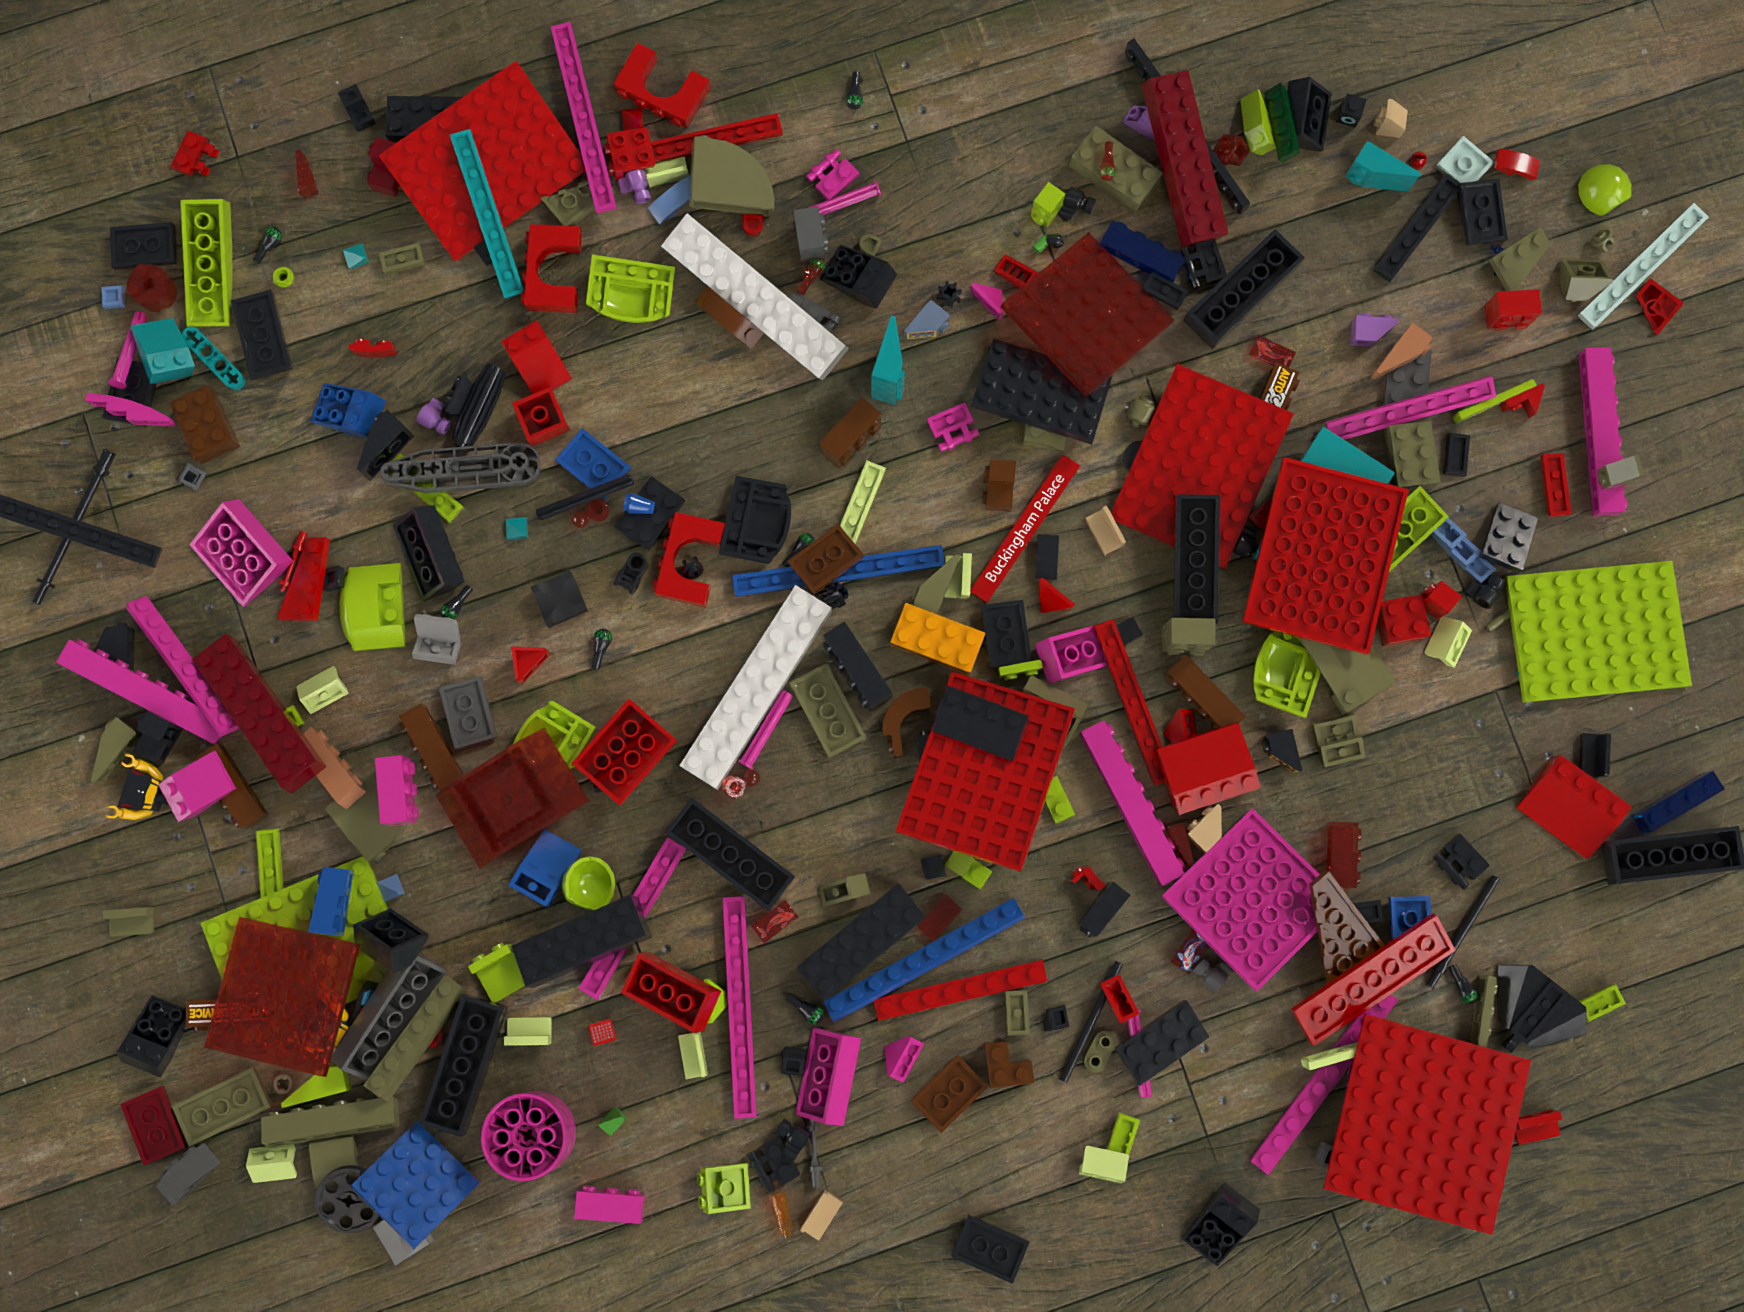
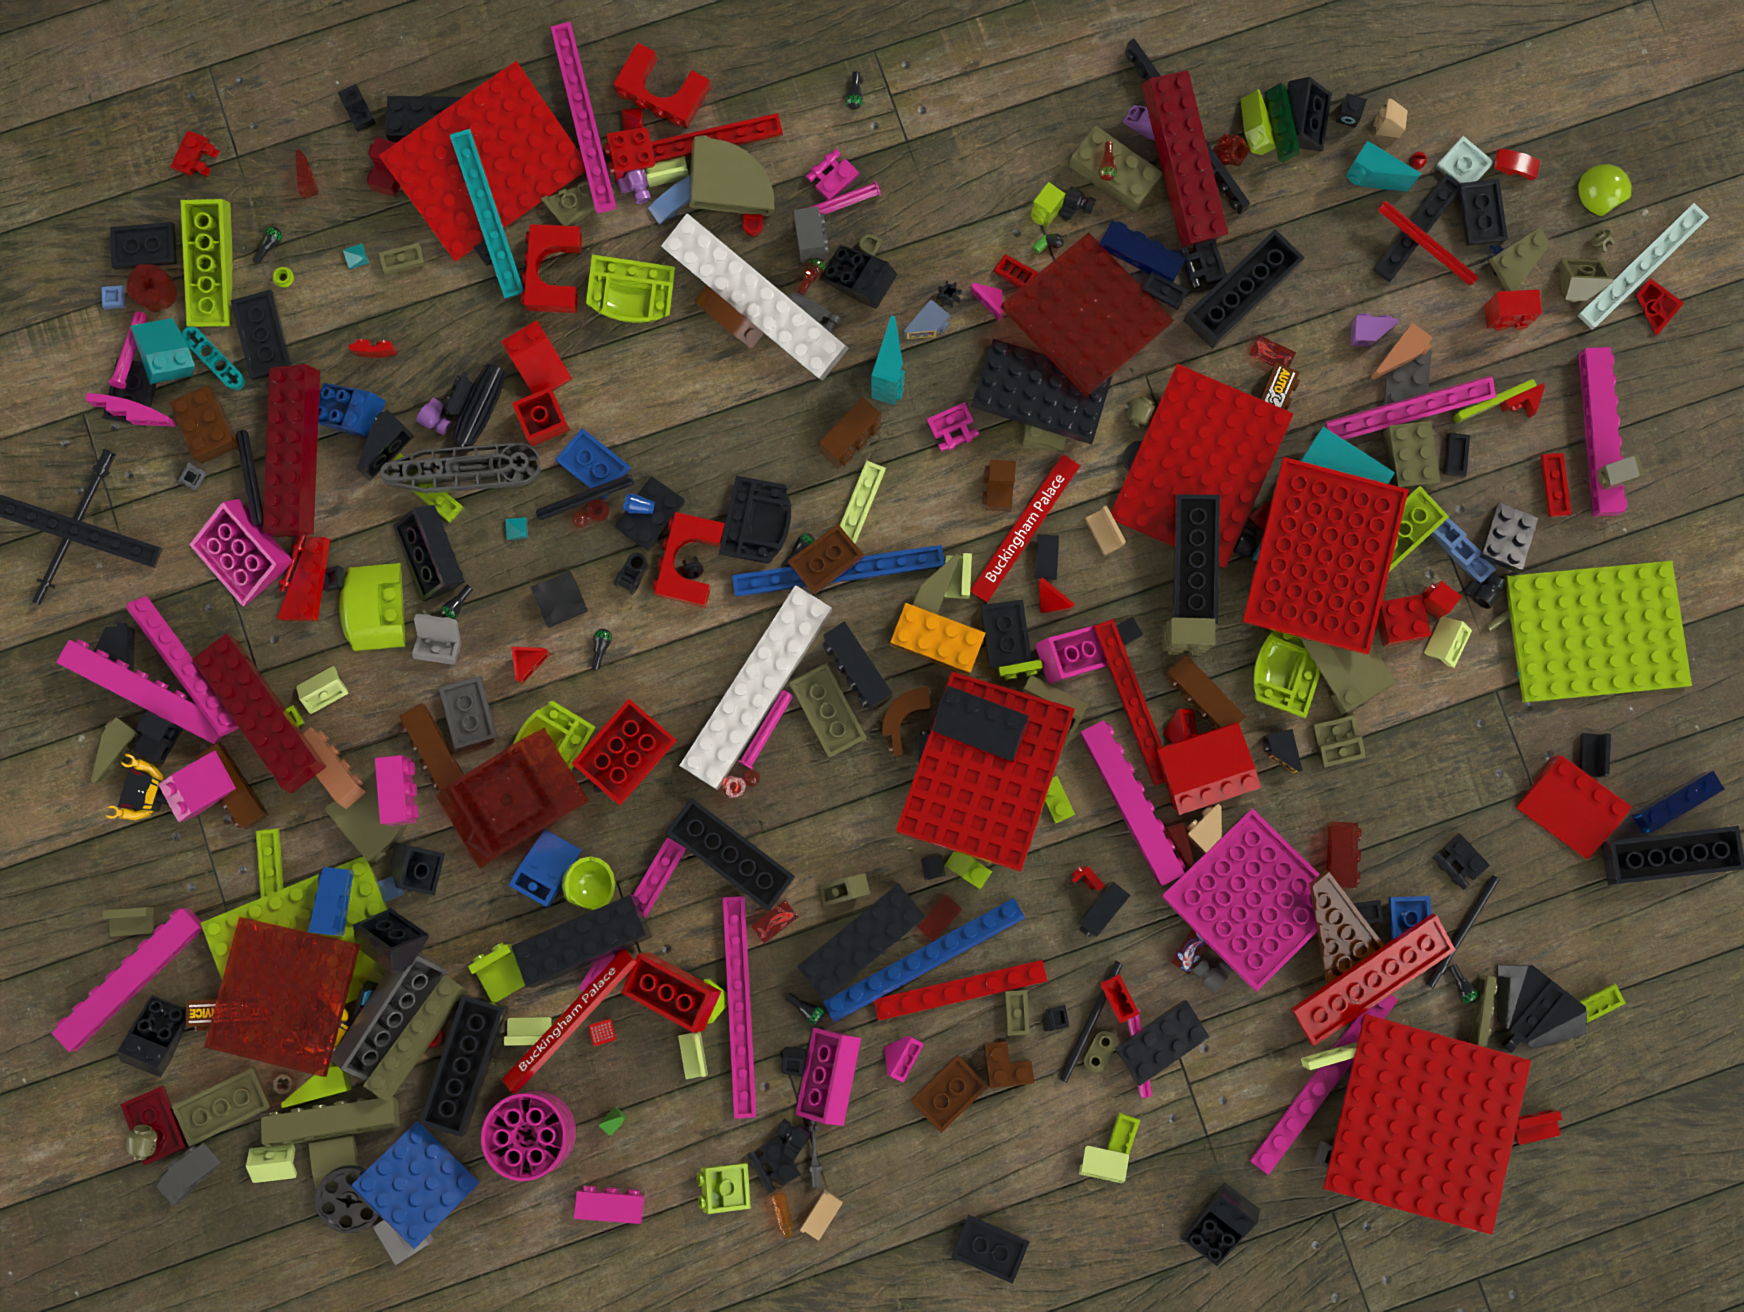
black gear [822,582,849,609] -> none
none -> dark pink brick [52,908,203,1052]
none -> olive head [125,1125,157,1160]
none -> black axle [236,430,263,526]
none -> dark red brick [262,364,320,538]
none -> black slope [390,842,445,896]
none -> red tile [502,948,637,1094]
none -> red axle [1378,201,1478,286]

